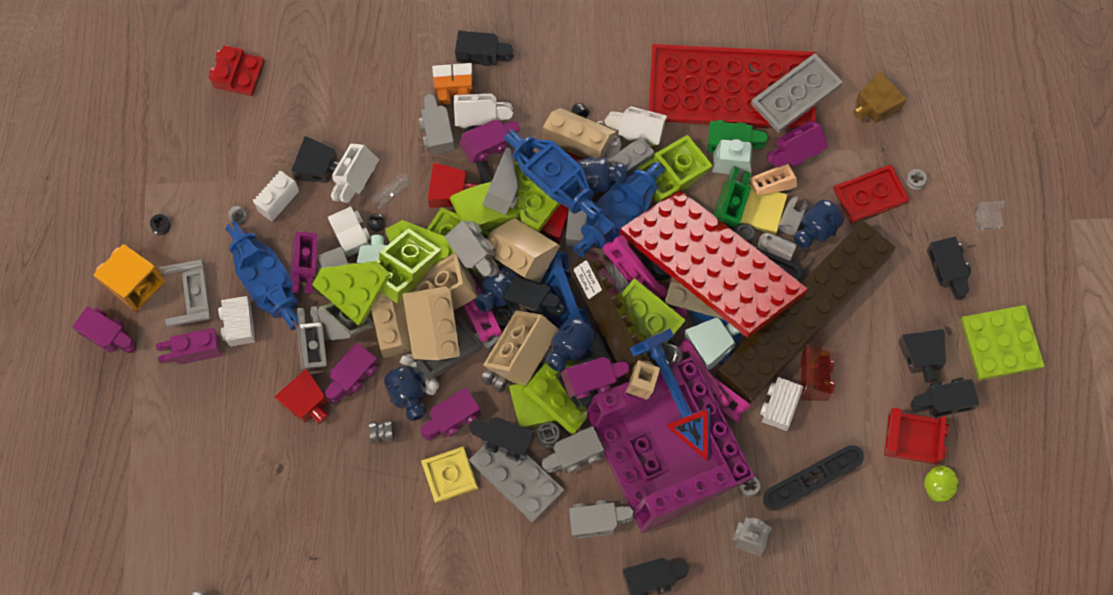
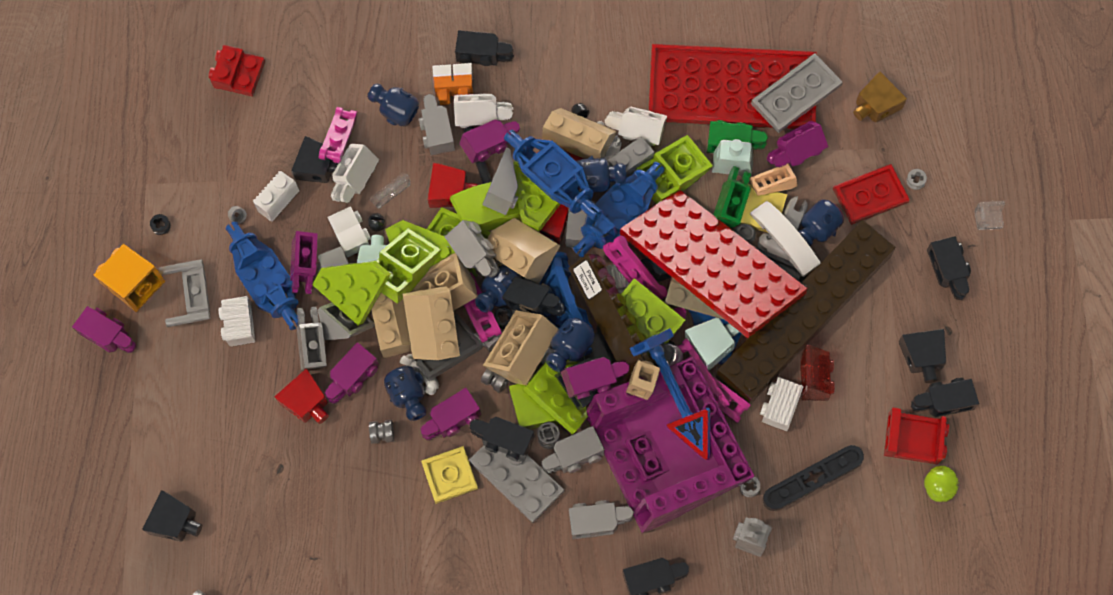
magenta hinge [156,328,222,364] -> none
lime plate [960,305,1044,381] -> none
none -> black torso [142,490,202,542]
none -> dark pink plate [319,107,358,164]
none -> dark blue piece [367,83,420,127]
none -> white slope [750,201,820,277]

